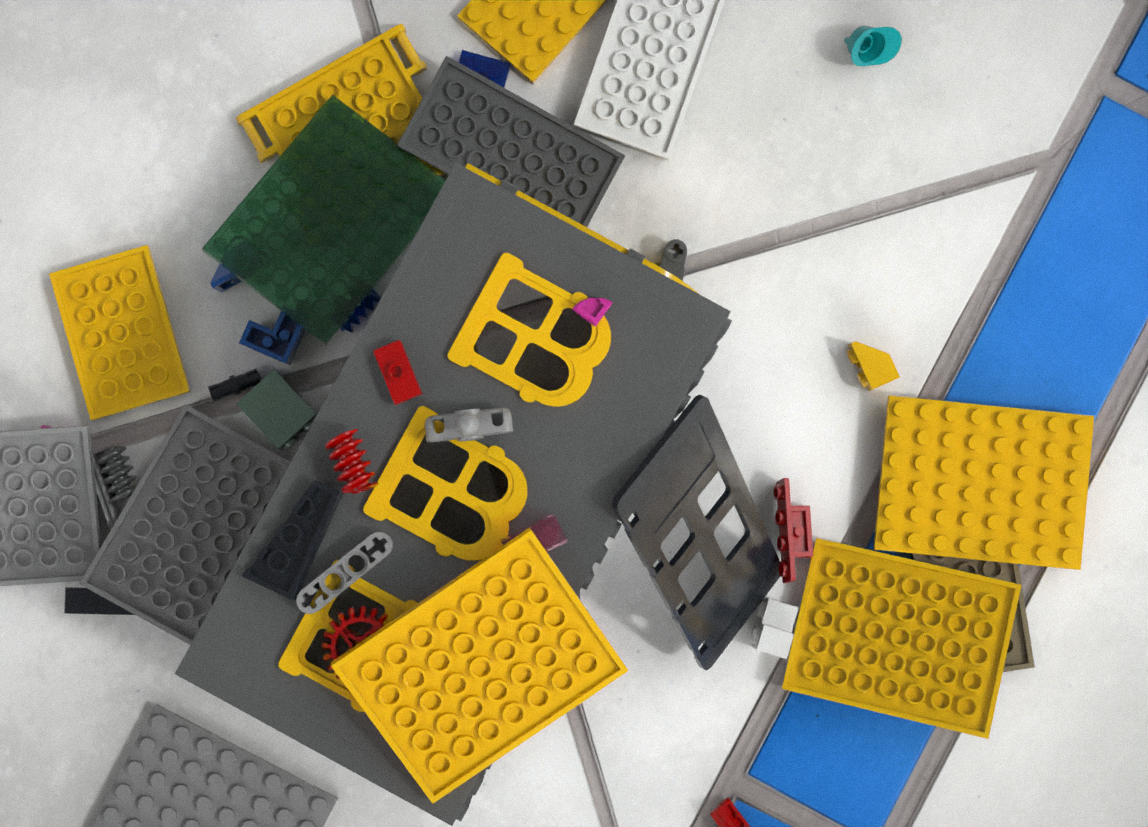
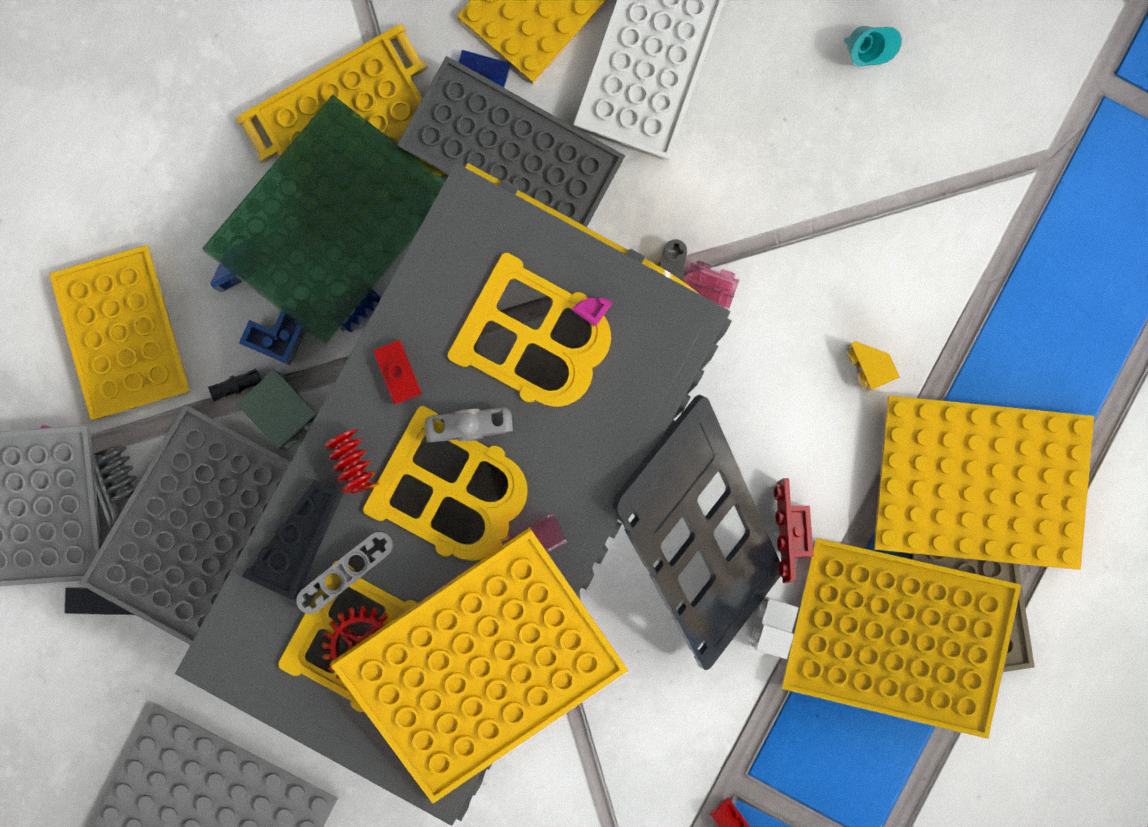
none -> clear pink brick [684,261,739,310]

